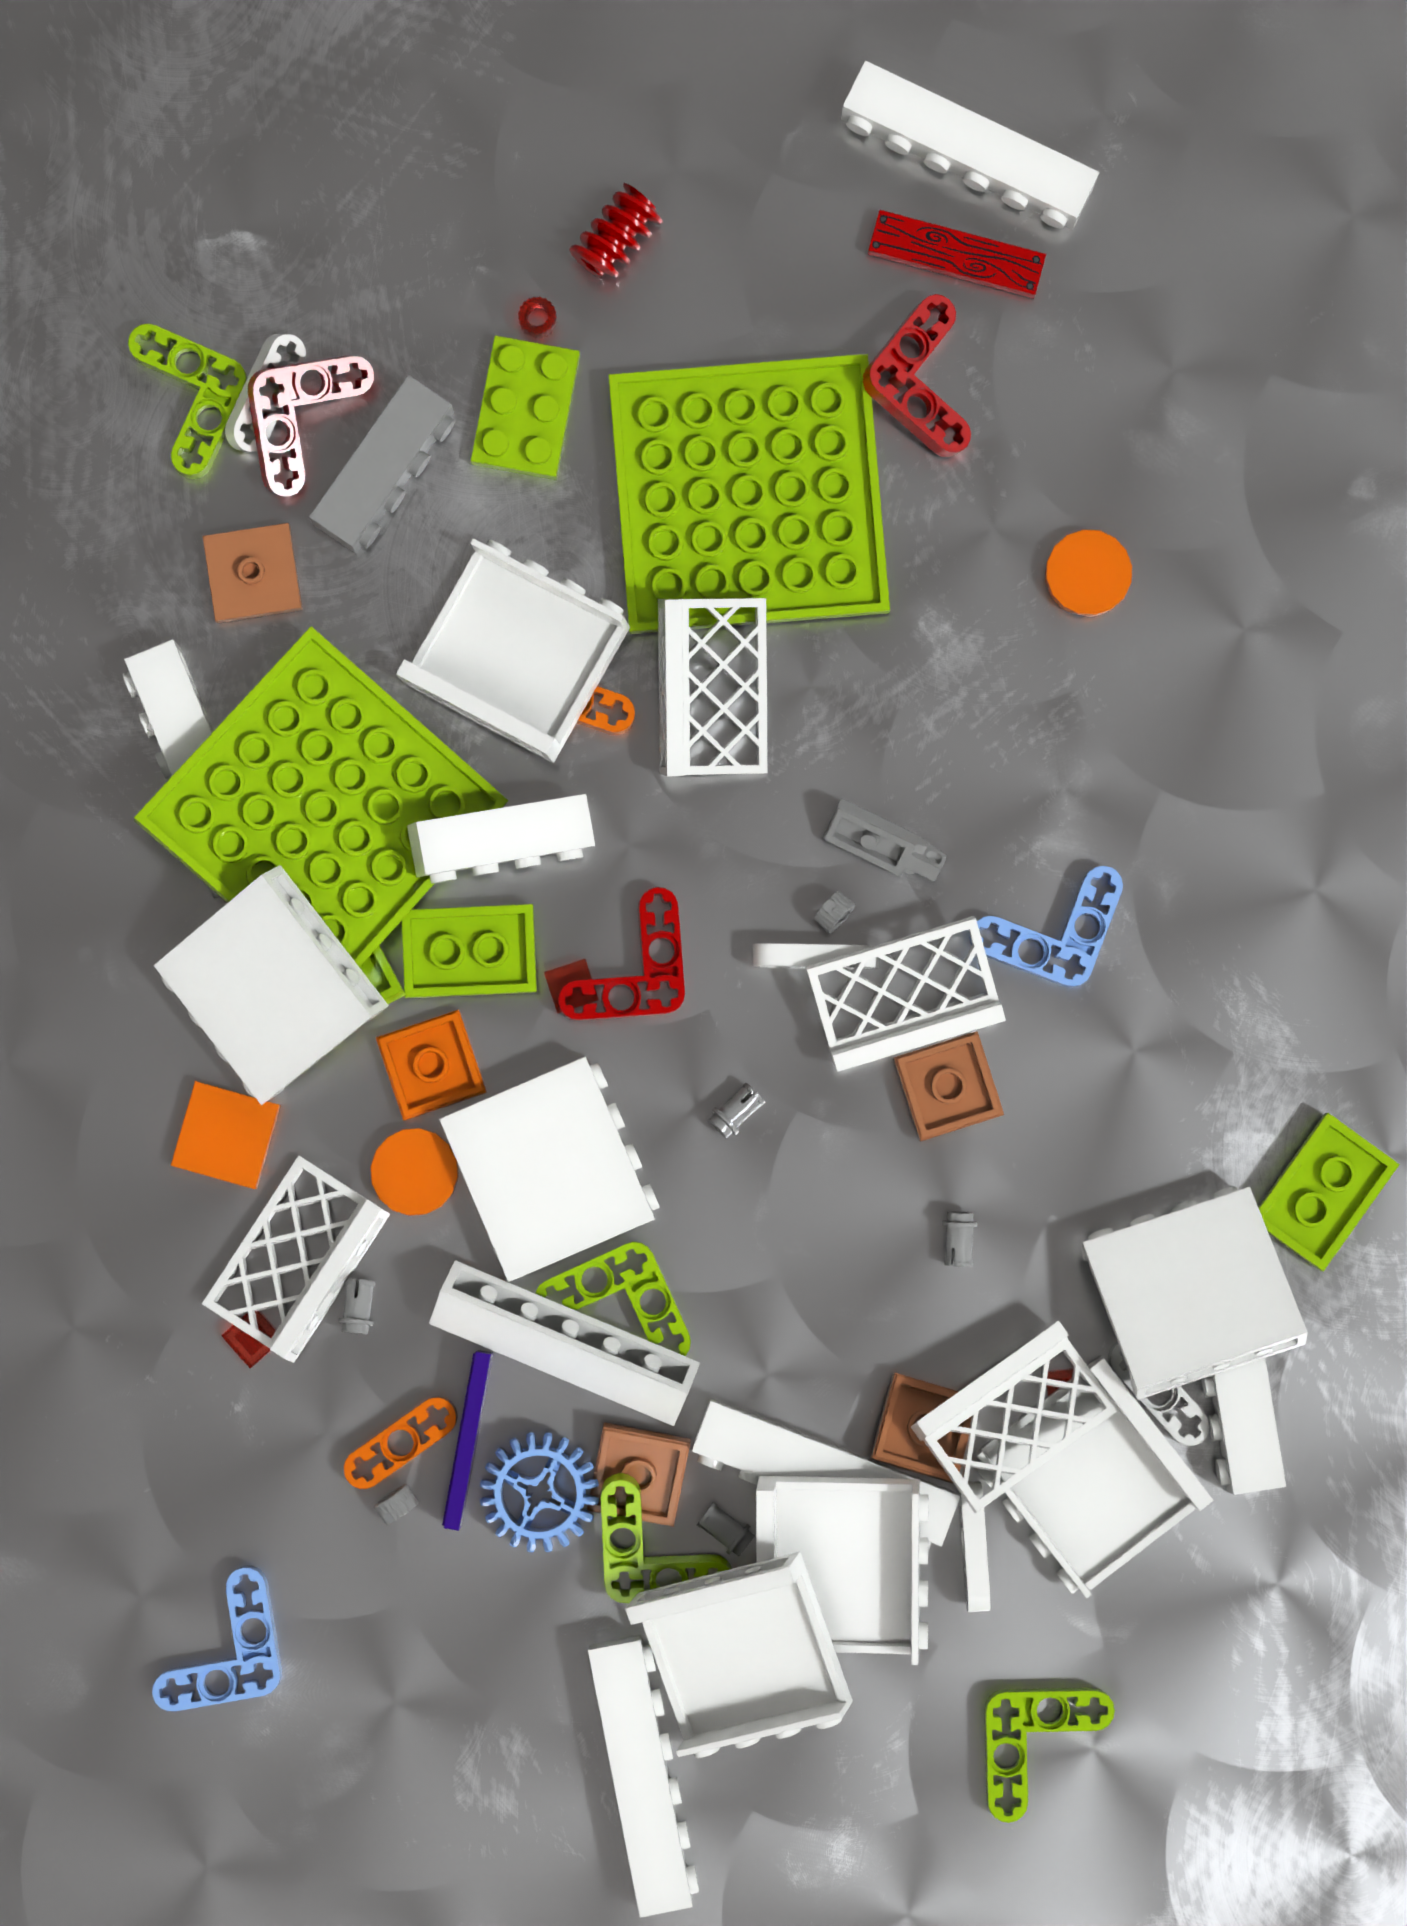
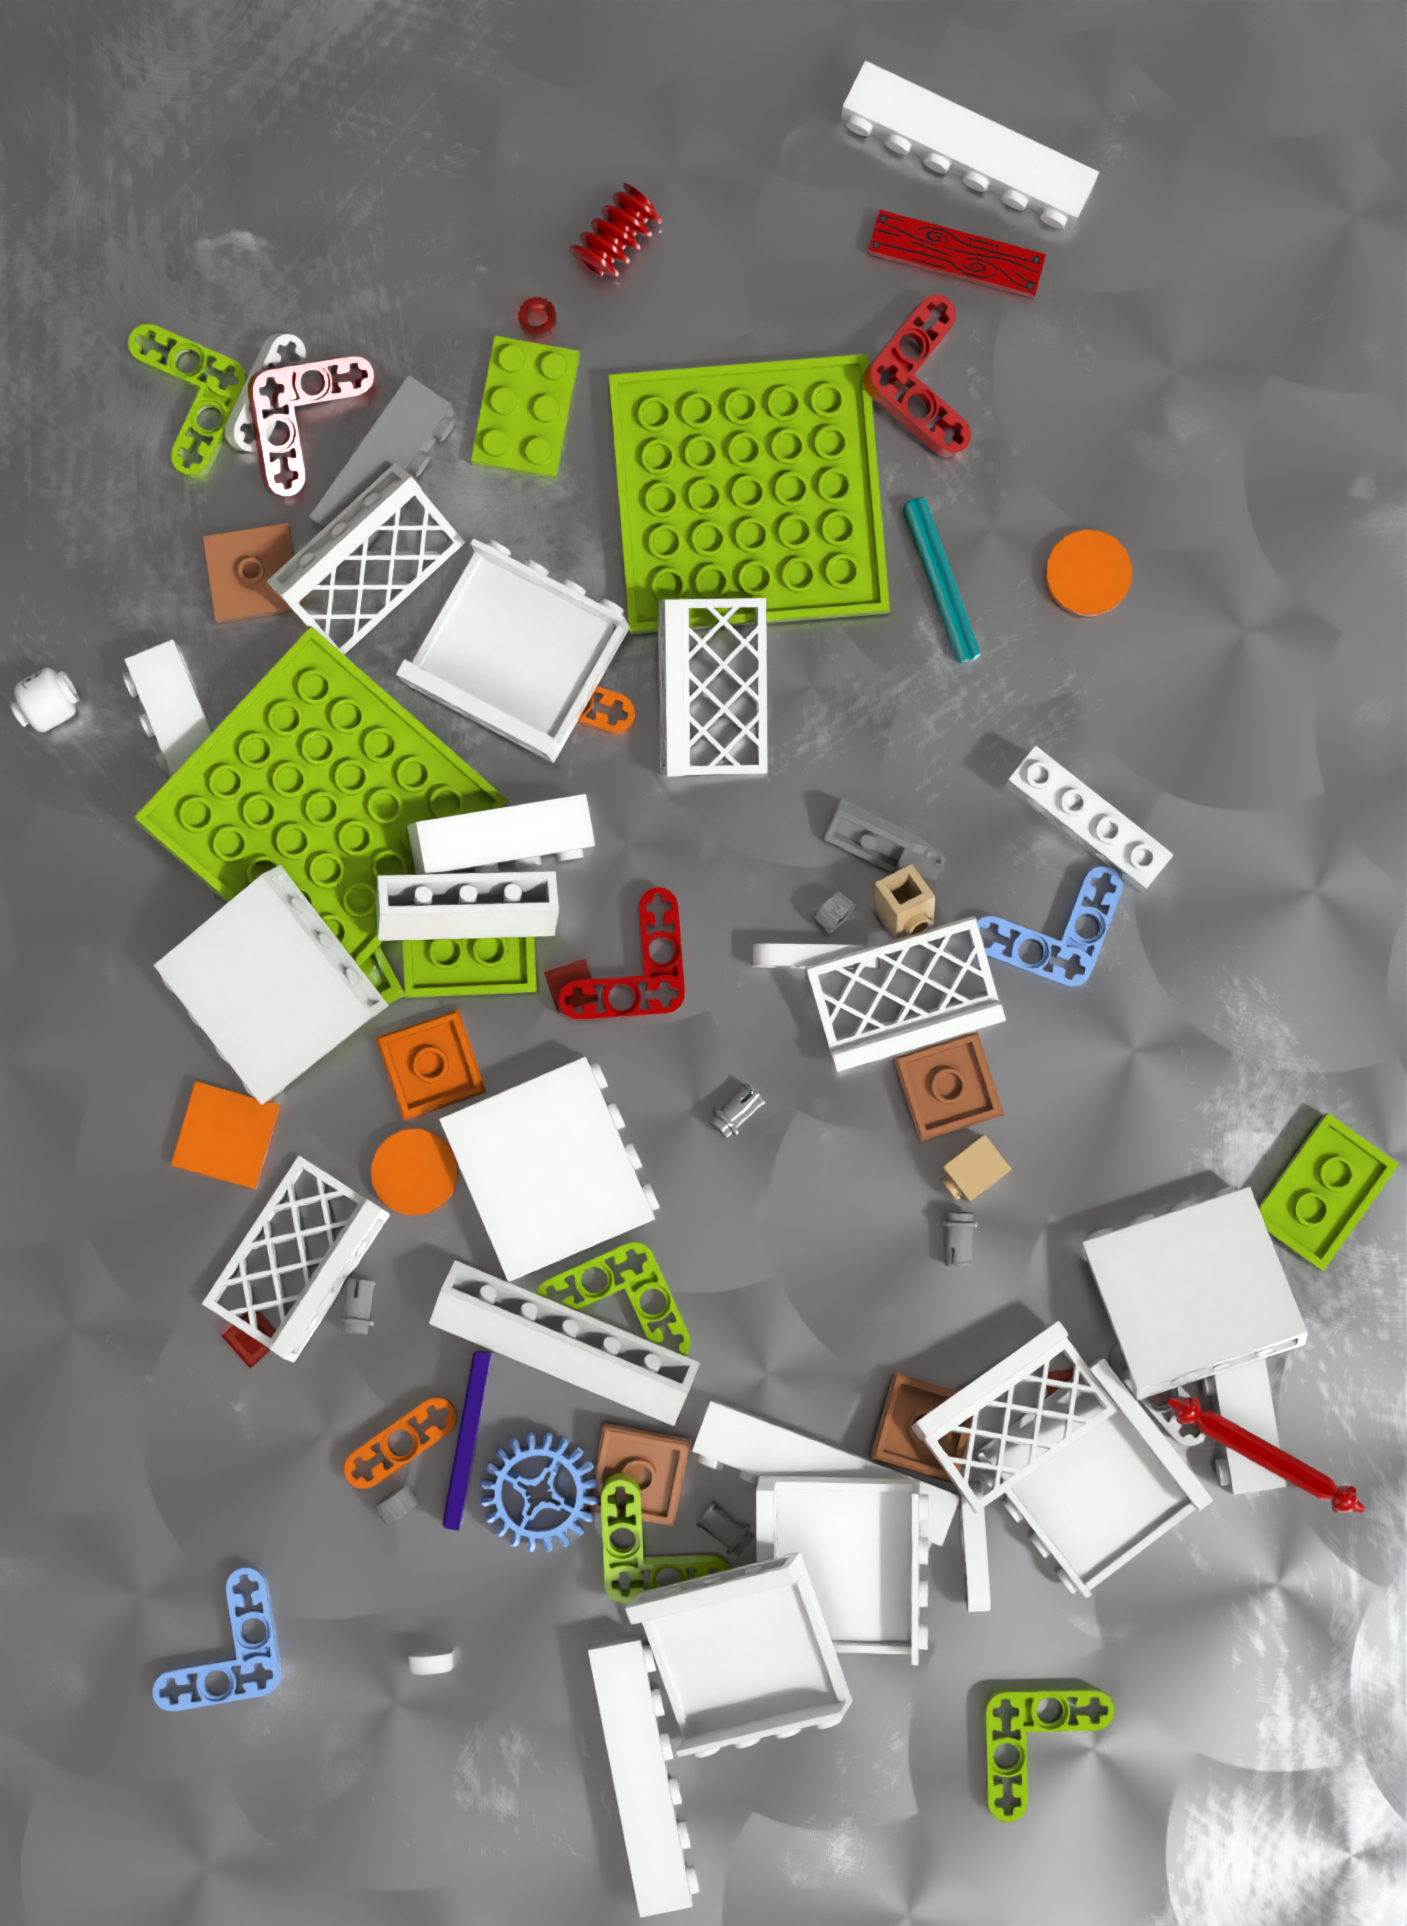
none -> white head [10,667,80,733]
none -> white fence [266,463,465,655]
none -> white brick [375,871,559,941]
none -> white tile [408,1649,455,1675]
none -> tan brick [874,864,935,940]
none -> teal axle [904,497,980,663]
none -> tan brick [940,1134,1012,1202]
none -> white brick [1004,745,1174,893]
none -> red wheel [1167,1397,1365,1513]

